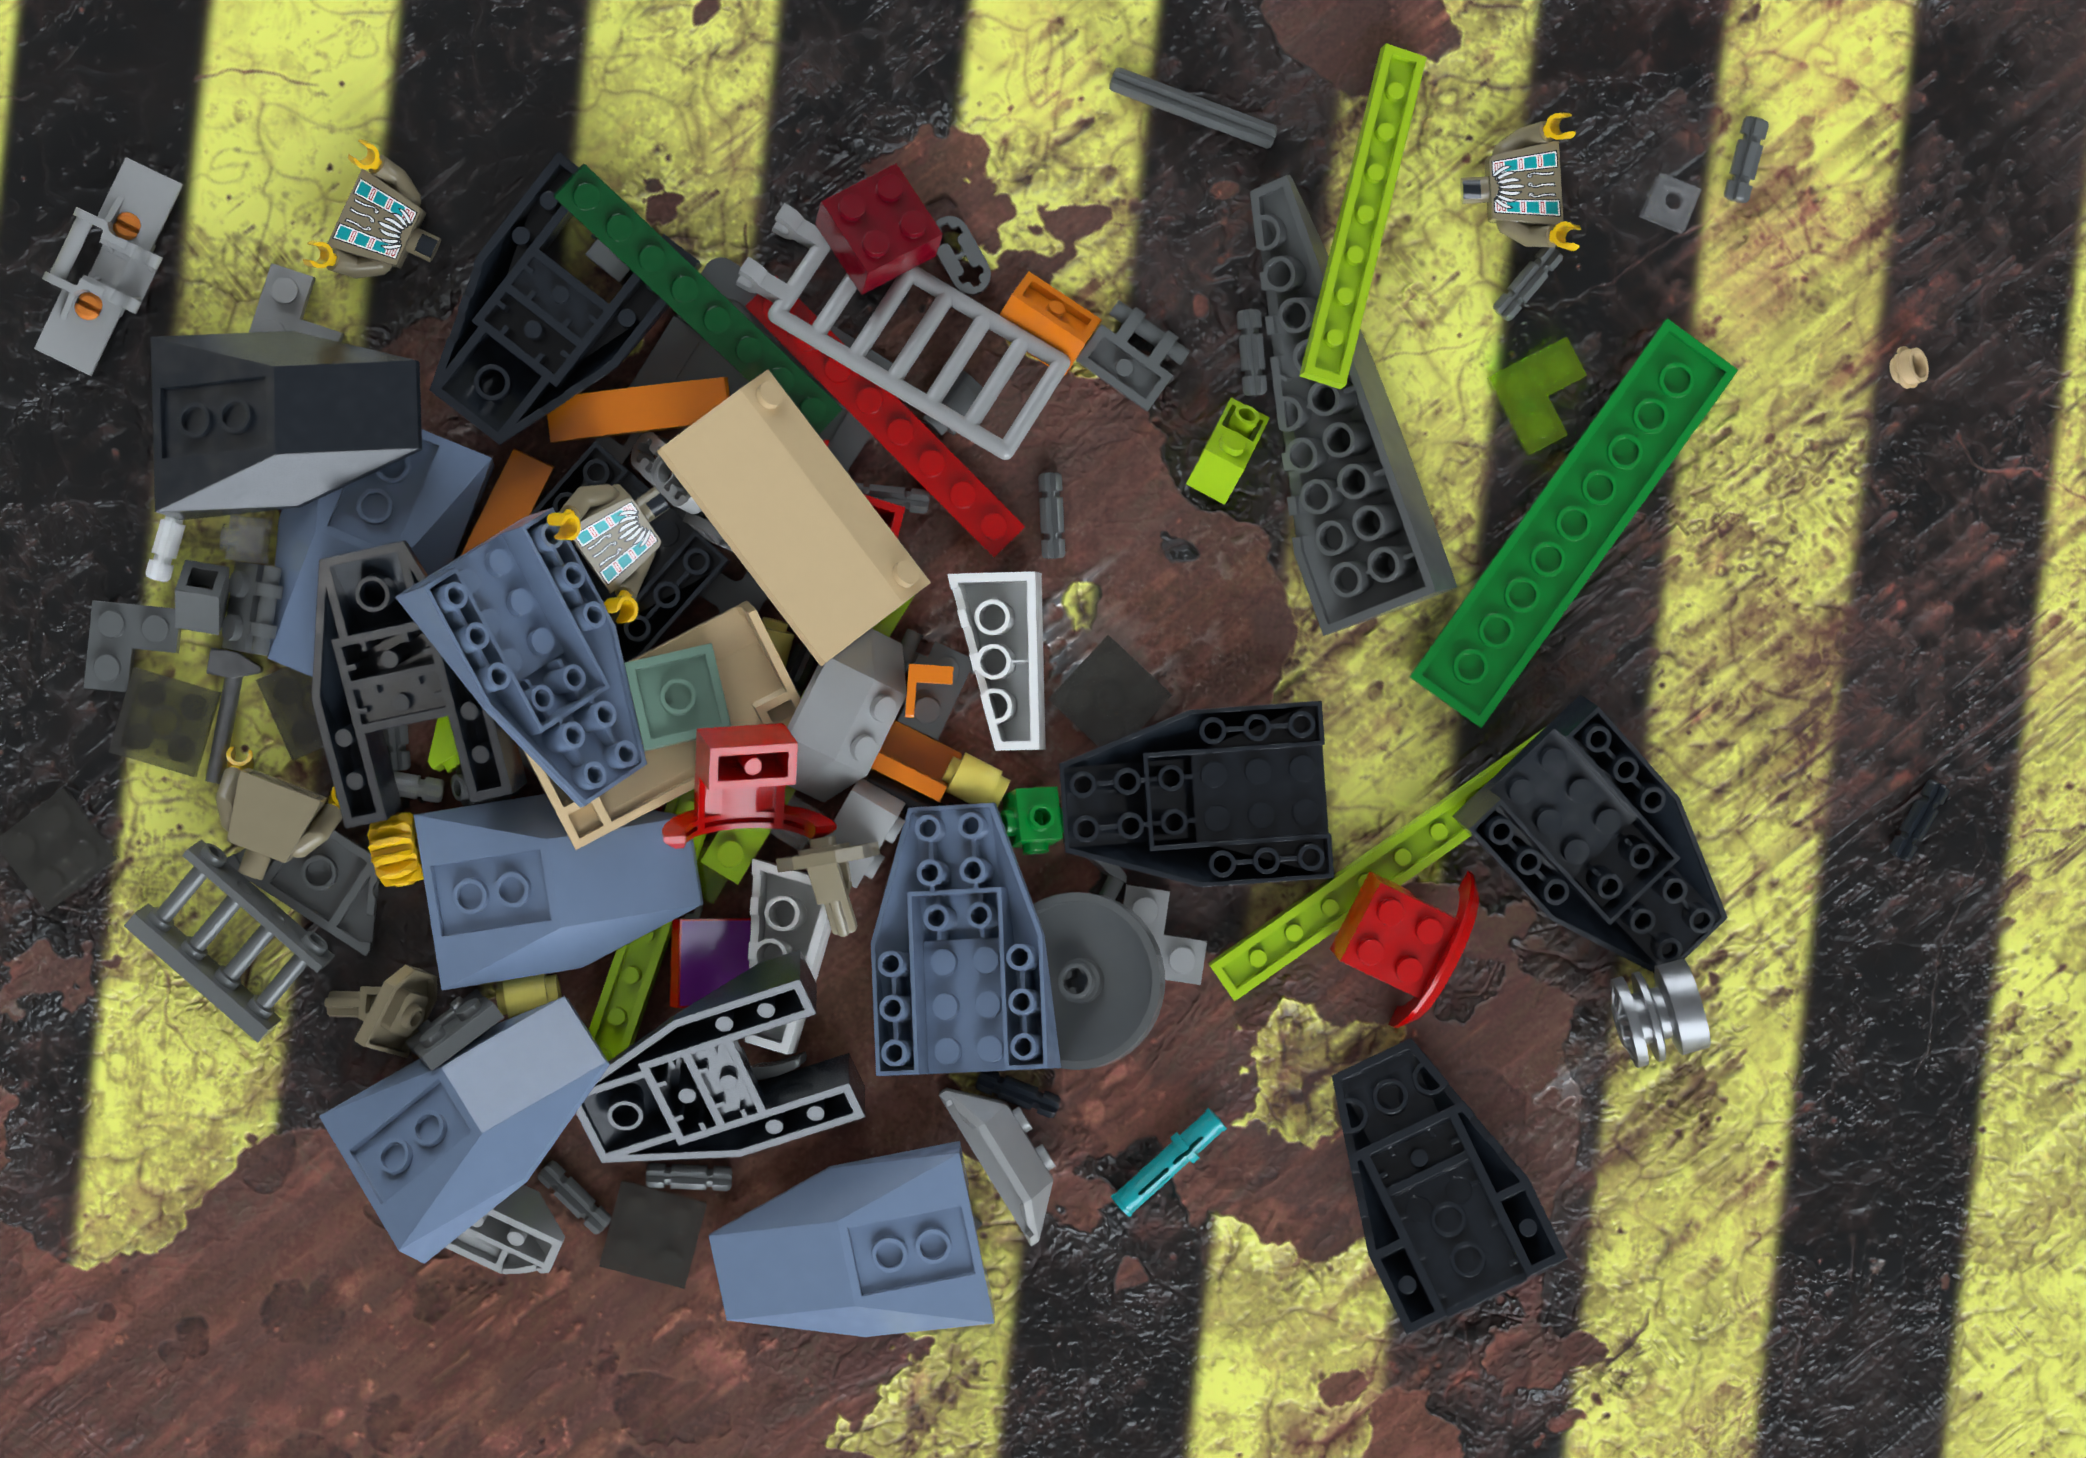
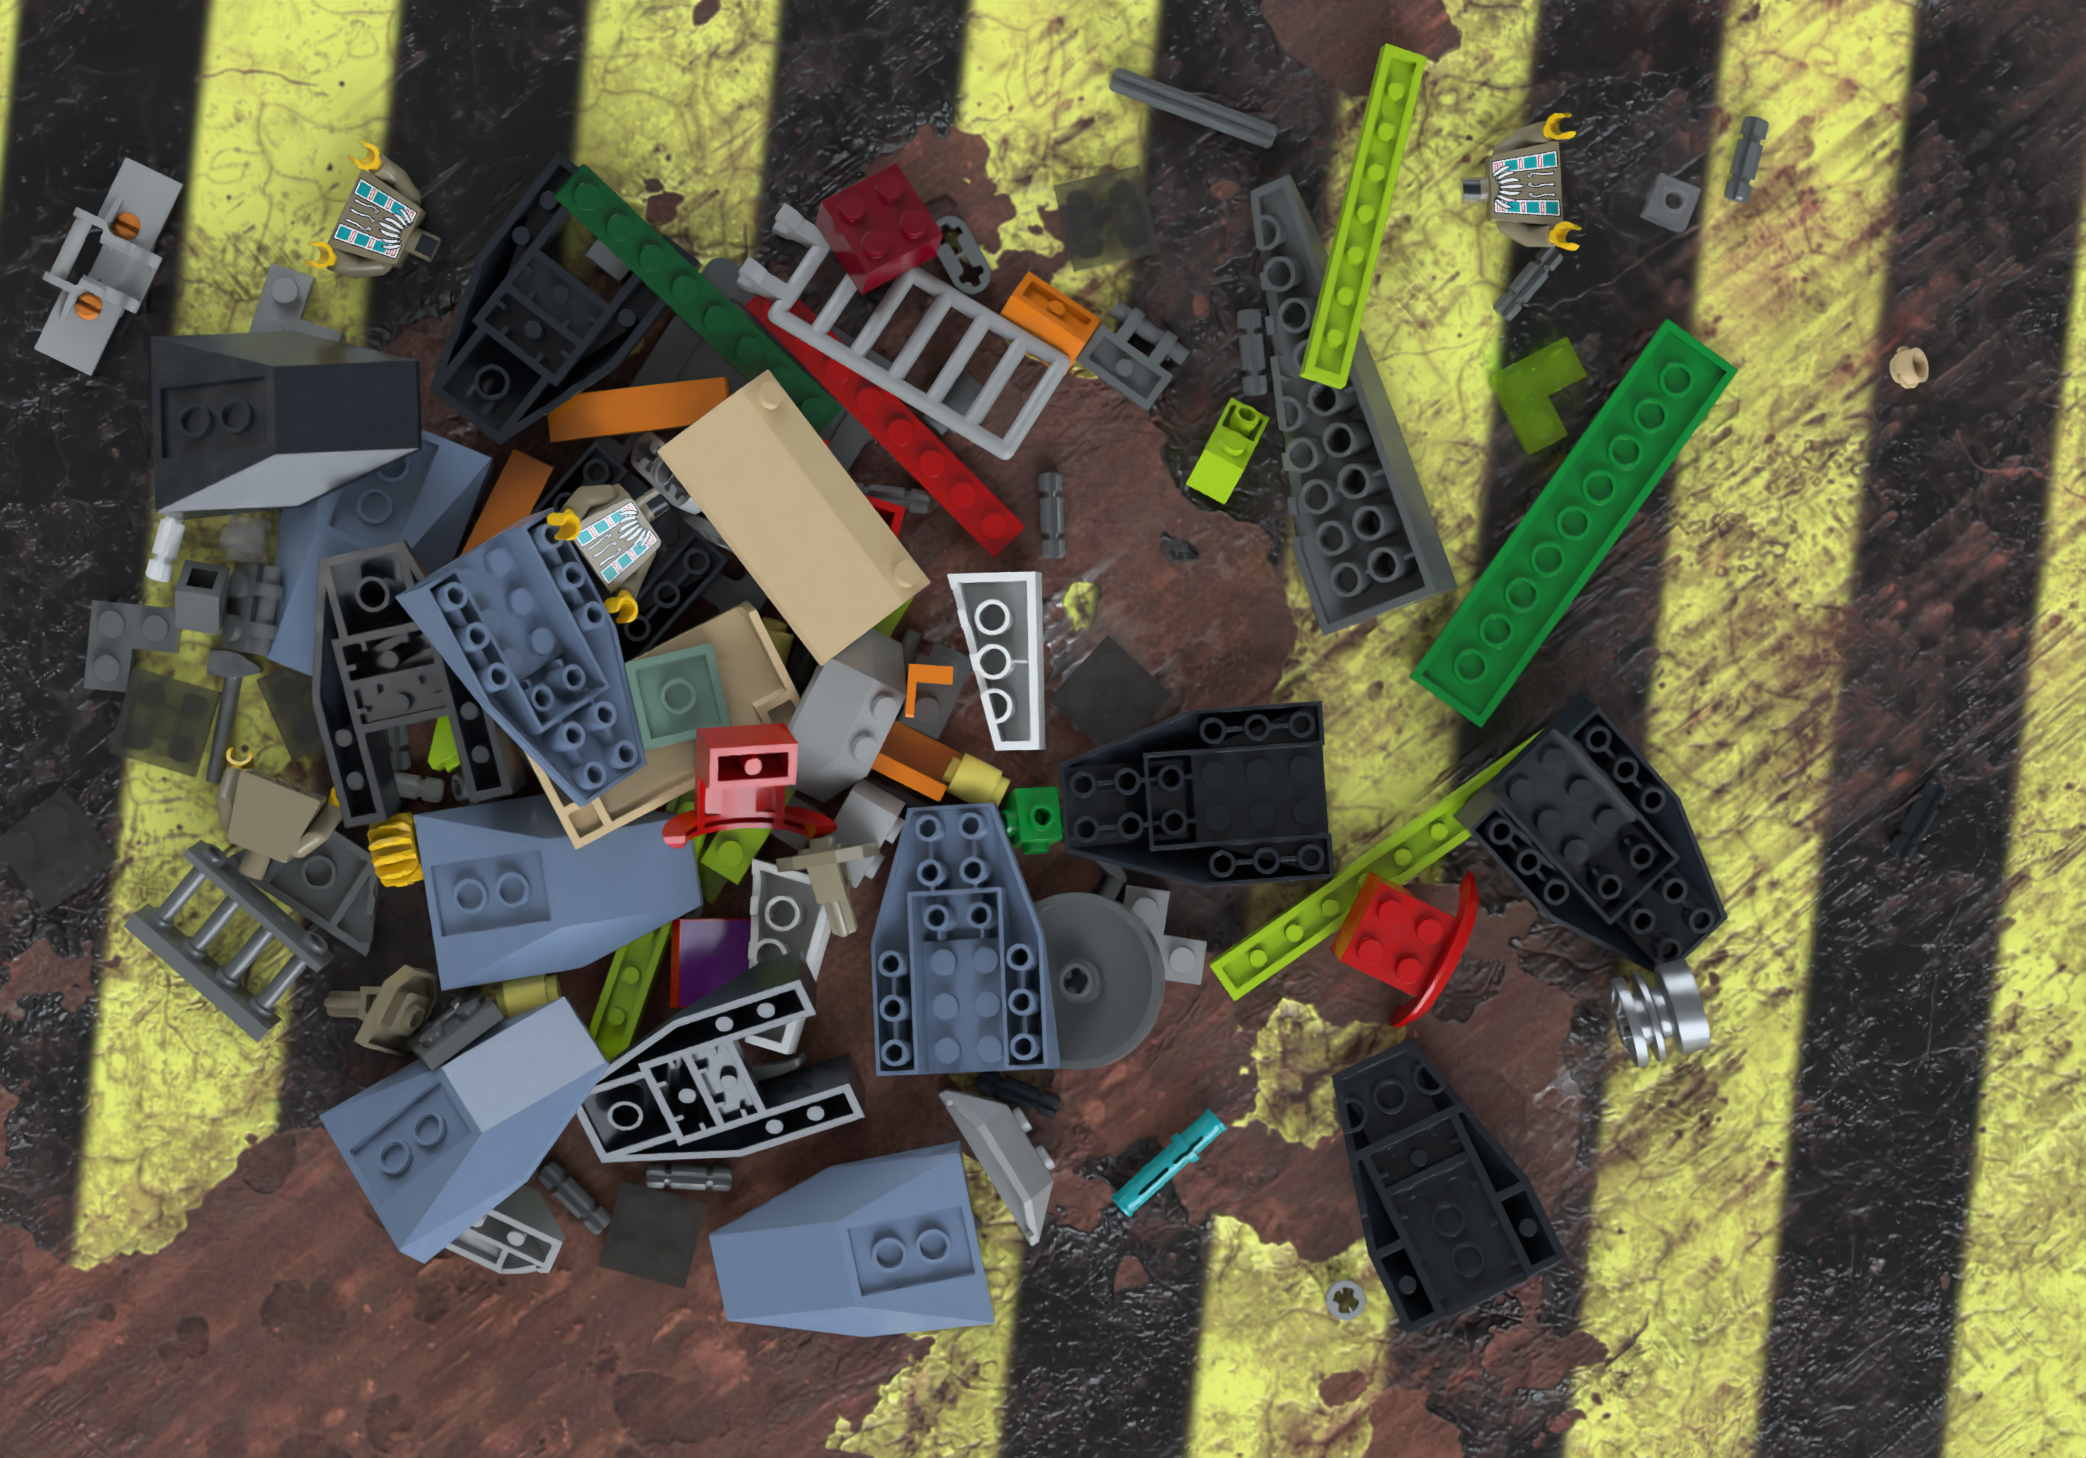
none -> clear smoke plate [1053,165,1160,273]
none -> light grey bush [1325,1279,1366,1320]

